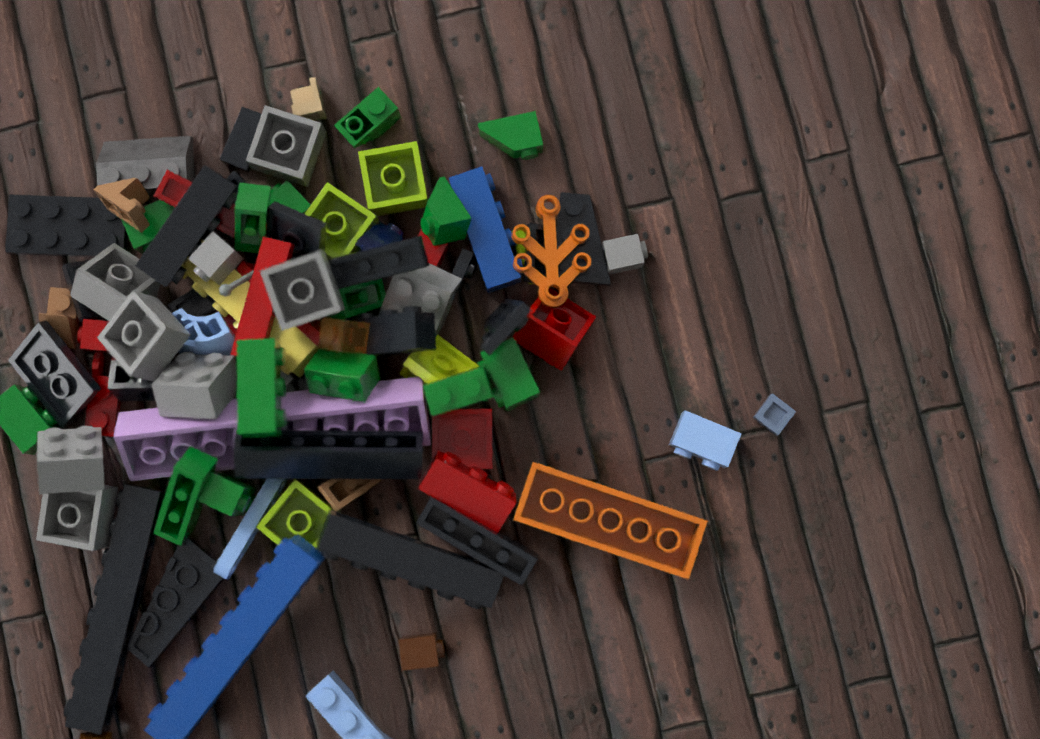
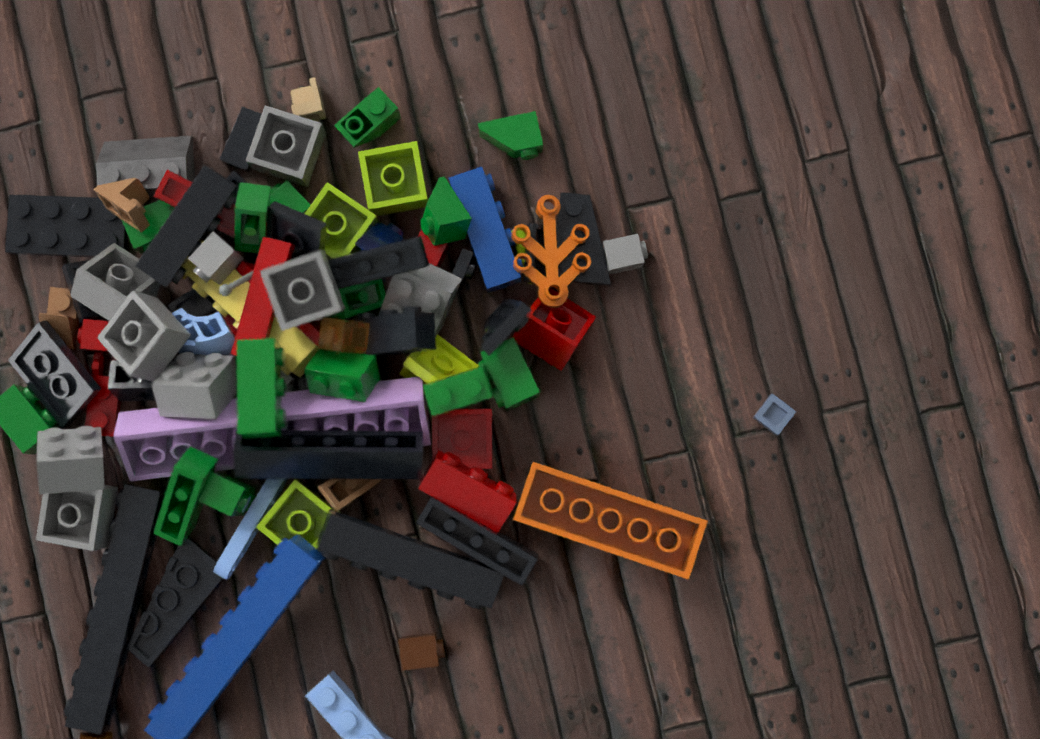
light blue brick [669,410,741,471] -> none

